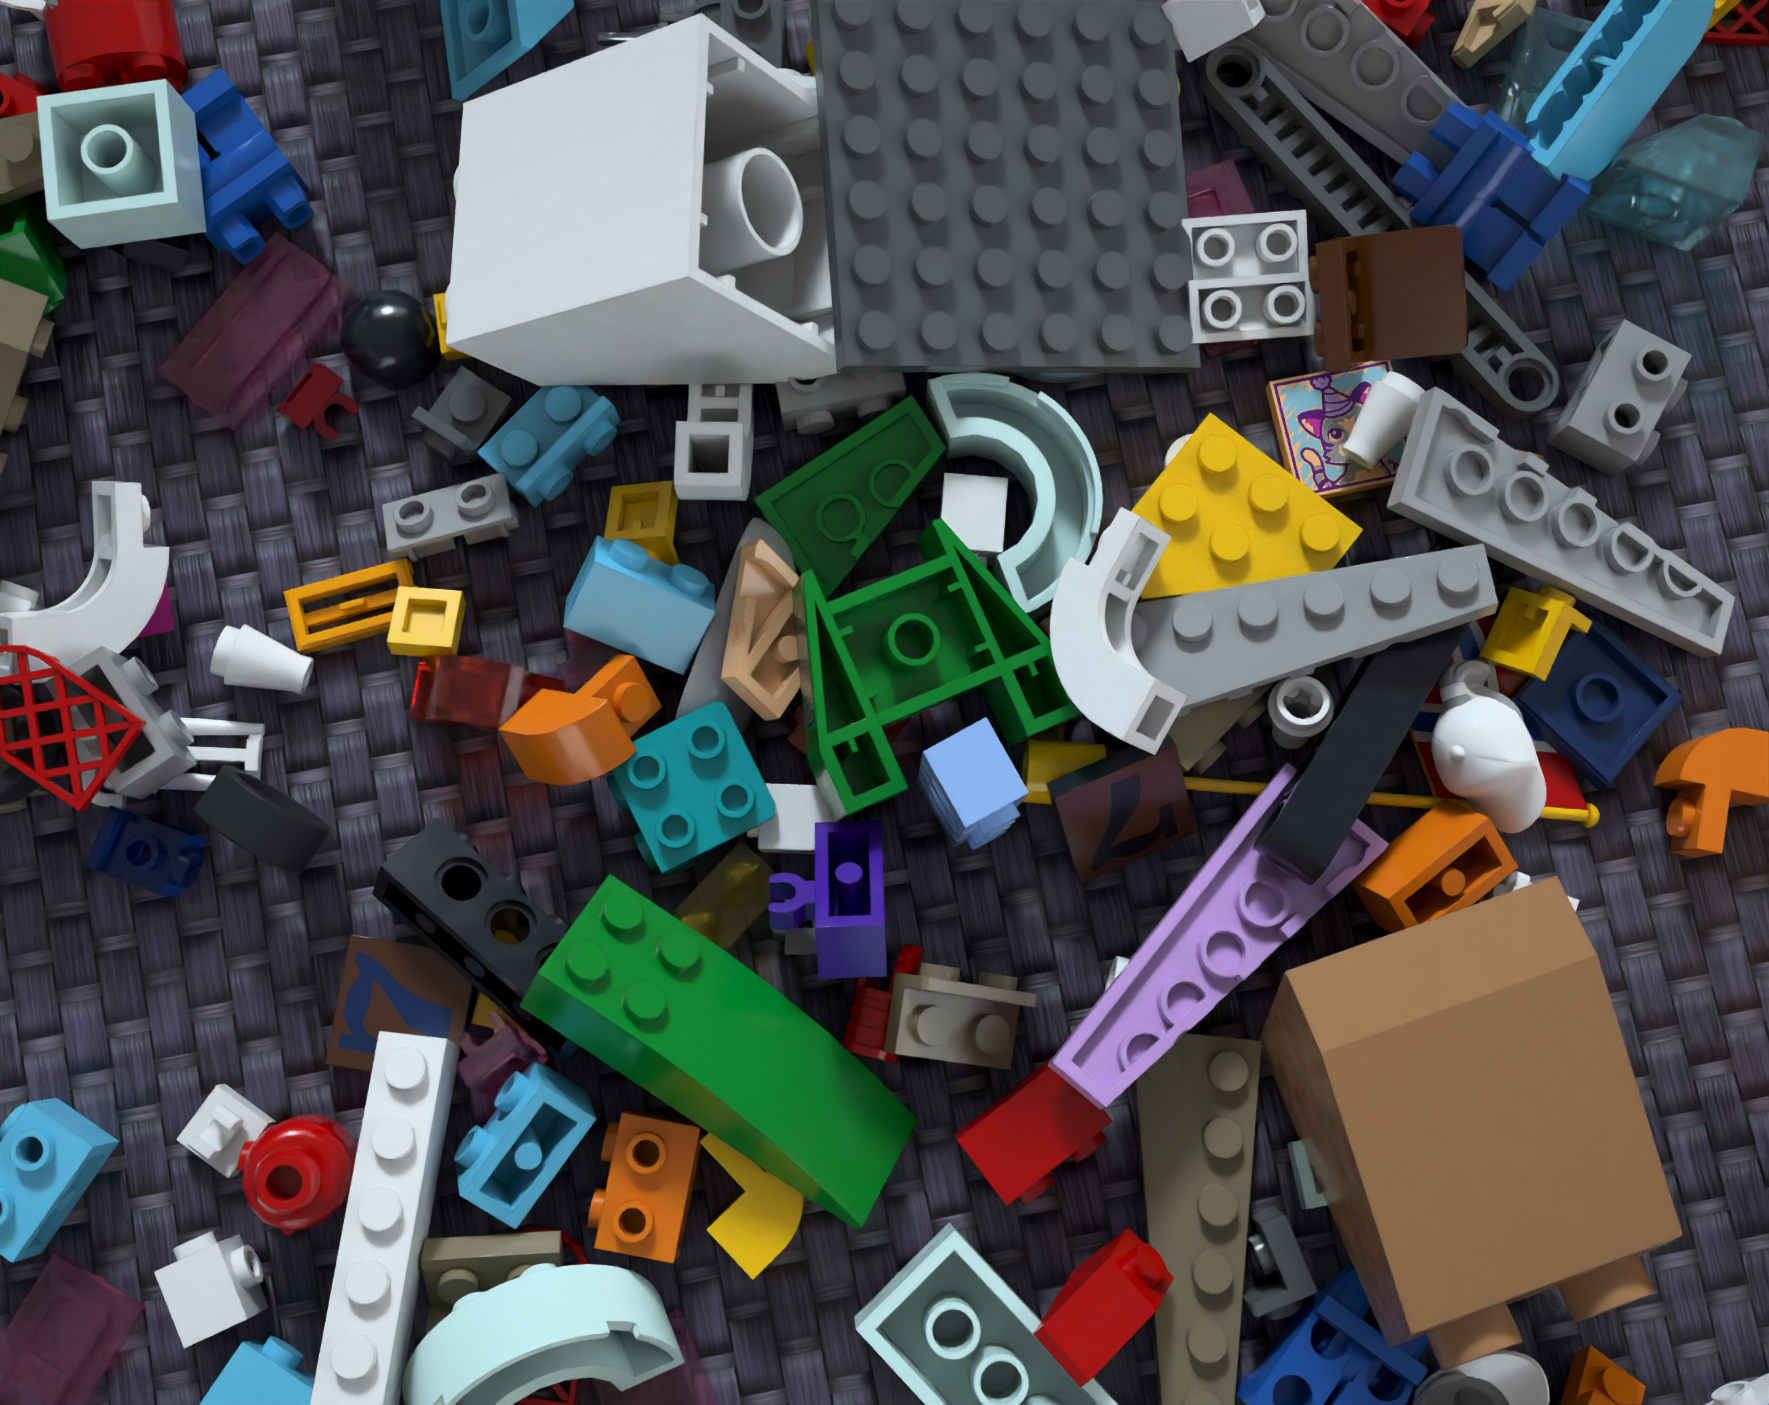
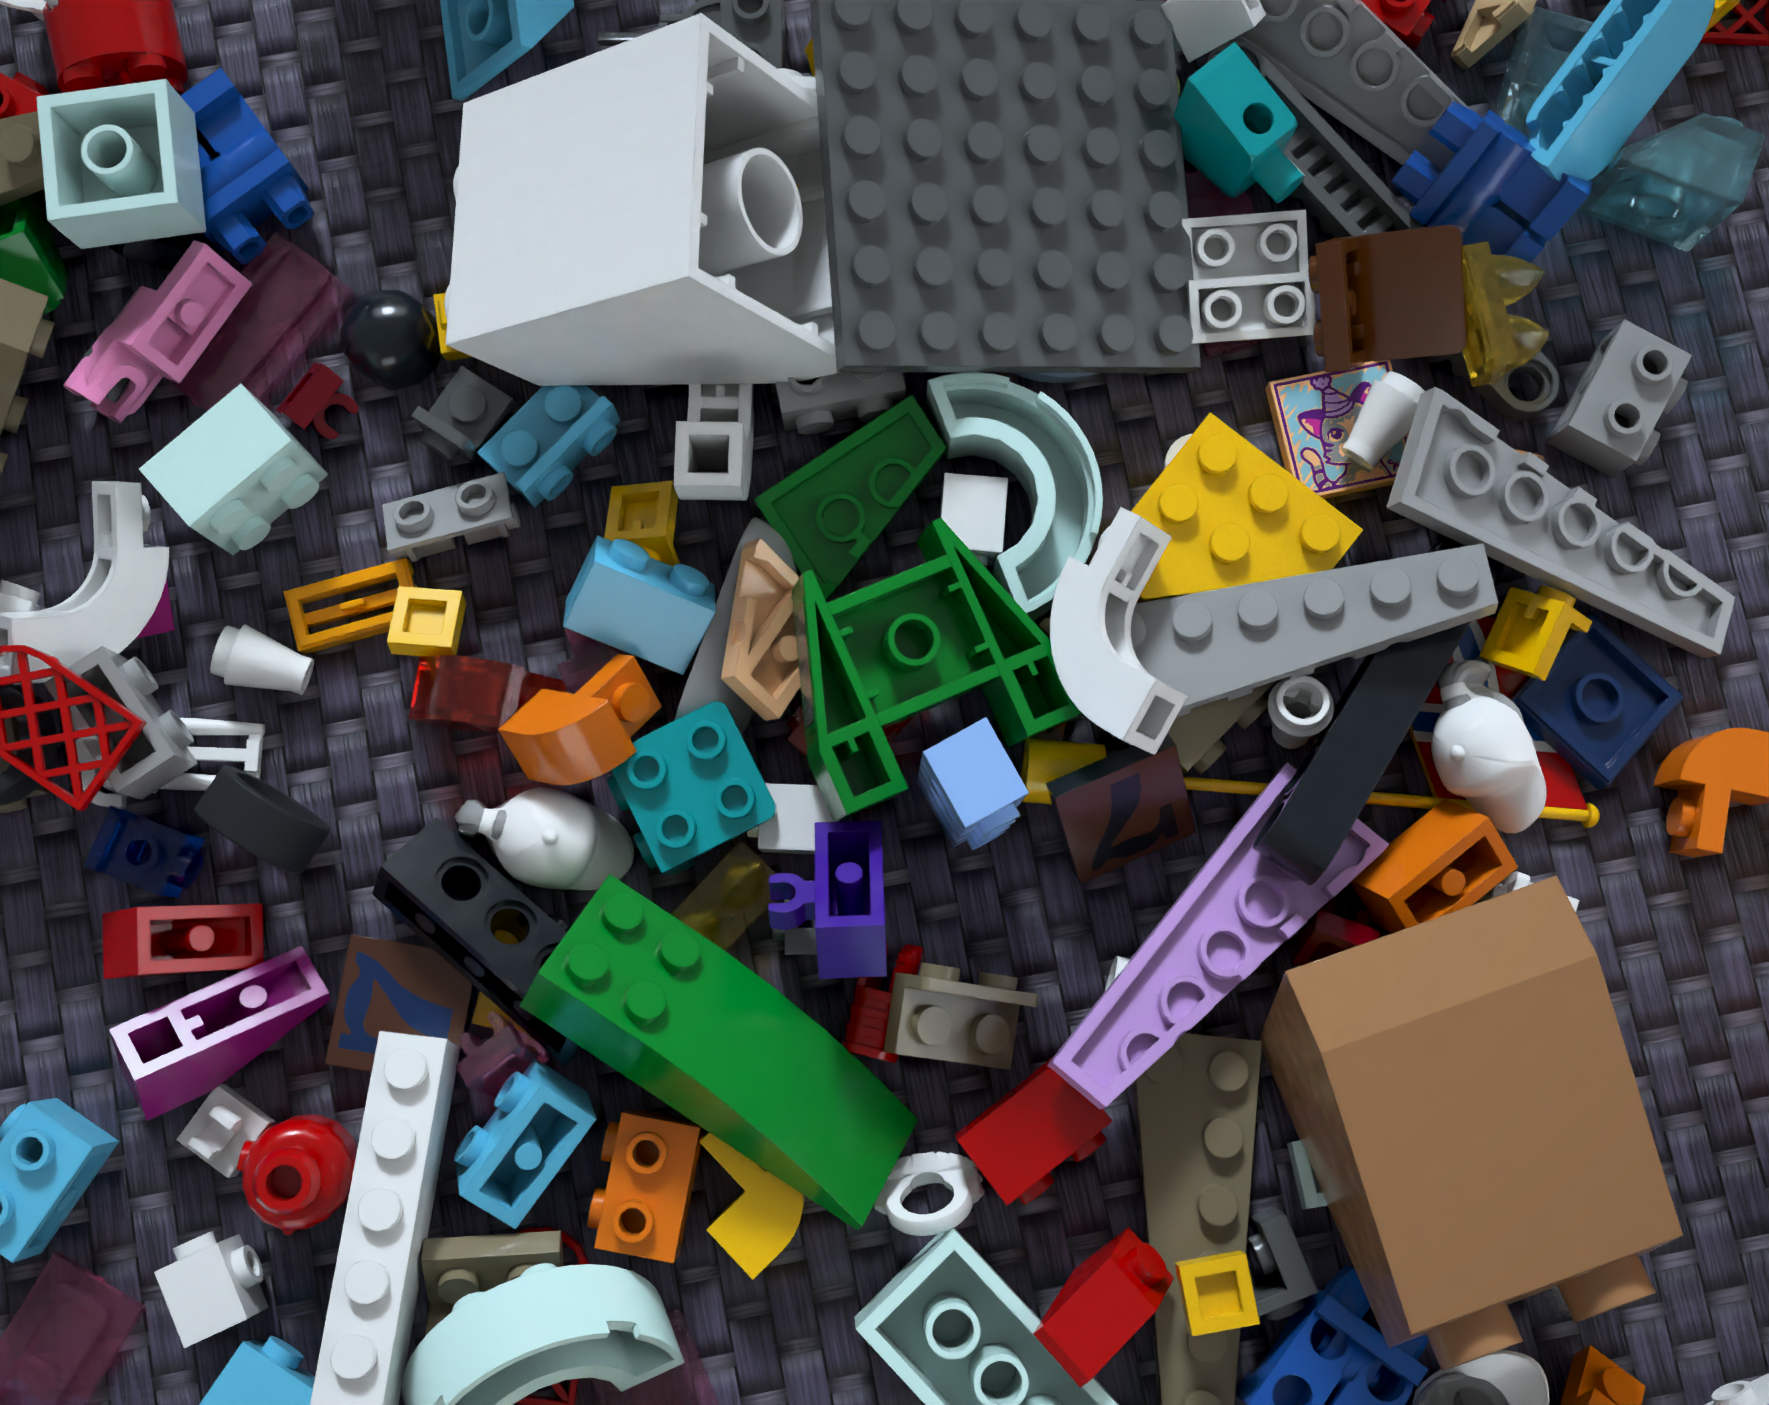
none -> bright pink plate [63,241,252,424]
none -> red slope [102,903,264,979]
none -> magenta slope [109,946,330,1121]
none -> light aqua brick [139,384,329,555]
none -> white hair [455,787,634,890]
none -> white piece [874,1151,984,1236]
none -> teal torso [1173,42,1305,203]
none -> yellow tile [1175,1250,1260,1337]
none -> dark red tile [1292,899,1381,966]
none -> clear yellow tile [1462,241,1549,387]

